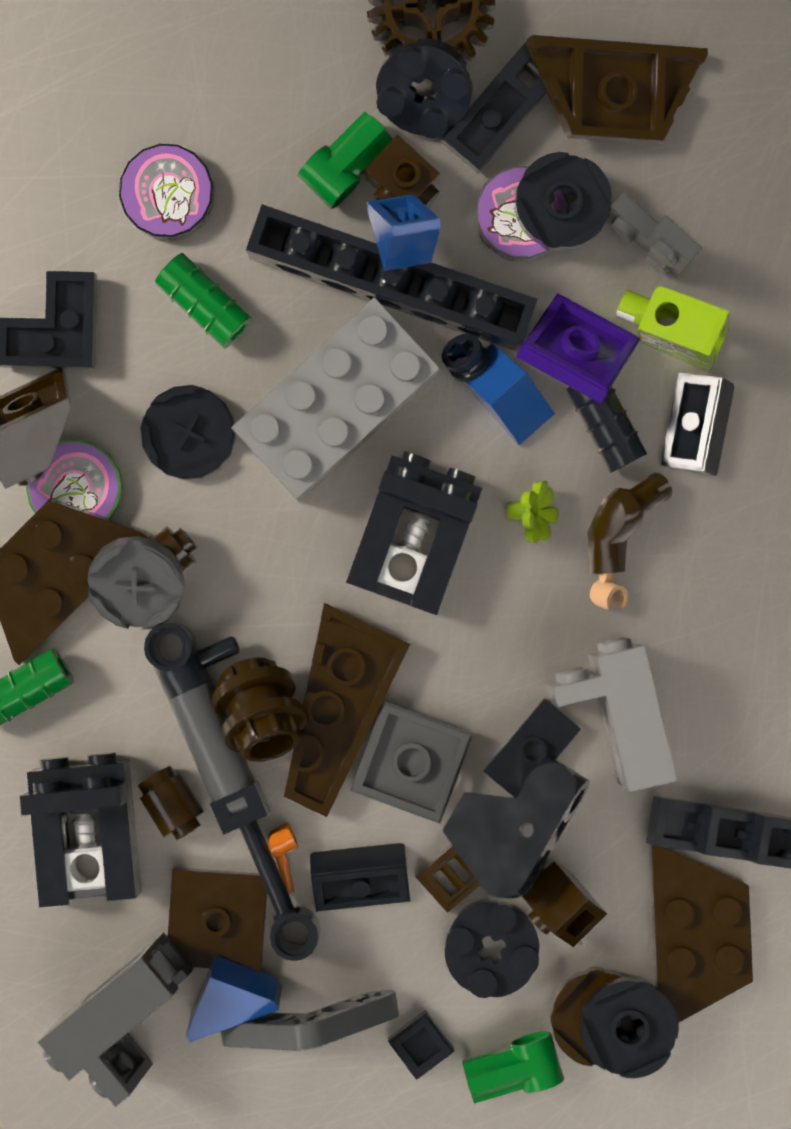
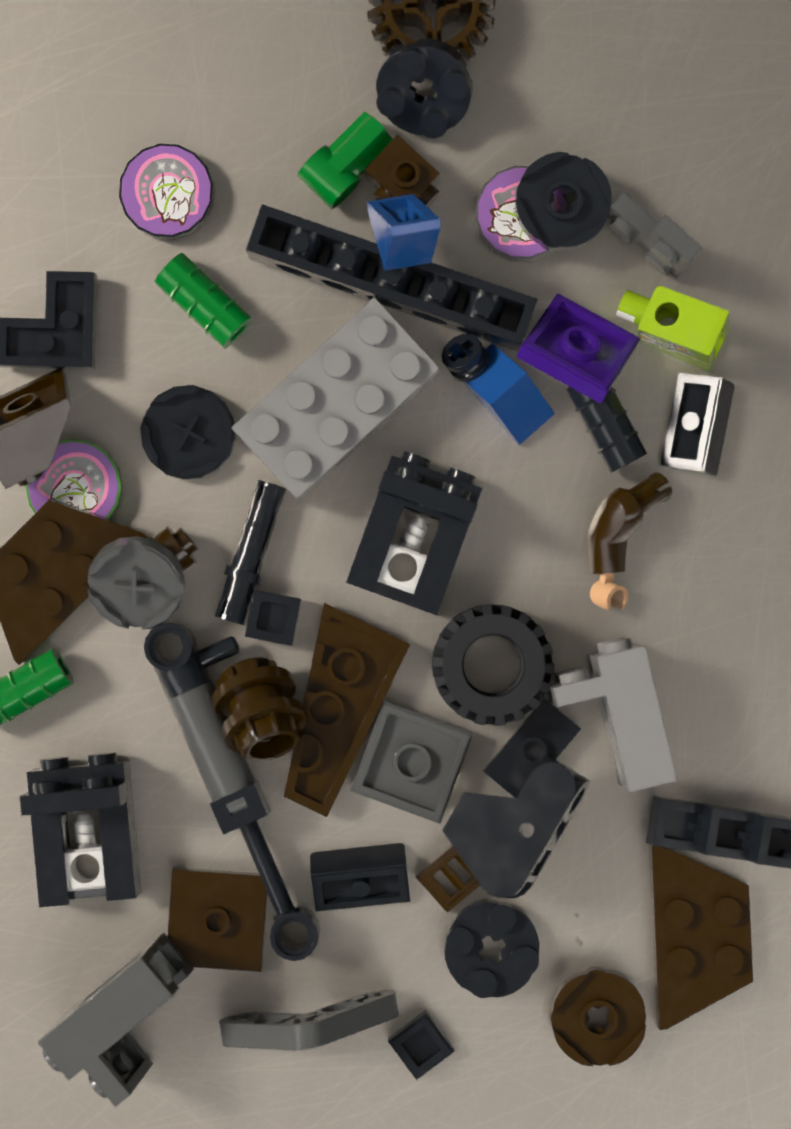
dark brown brick [138,766,204,841] -> none
blue slope [186,955,282,1043] -> none
orange hand [268,823,299,894] -> none
black plate [442,42,547,174] -> none
green piece [462,1031,565,1104] -> none
lime plant [507,481,559,544] -> none
dark brown brick [522,861,607,947] -> none
dark brown wing [526,35,708,144] -> none
black plate [580,977,679,1079] -> none
none -> black pin [214,480,287,625]
none -> black plate [245,590,302,646]
none -> black tyre [432,604,554,726]

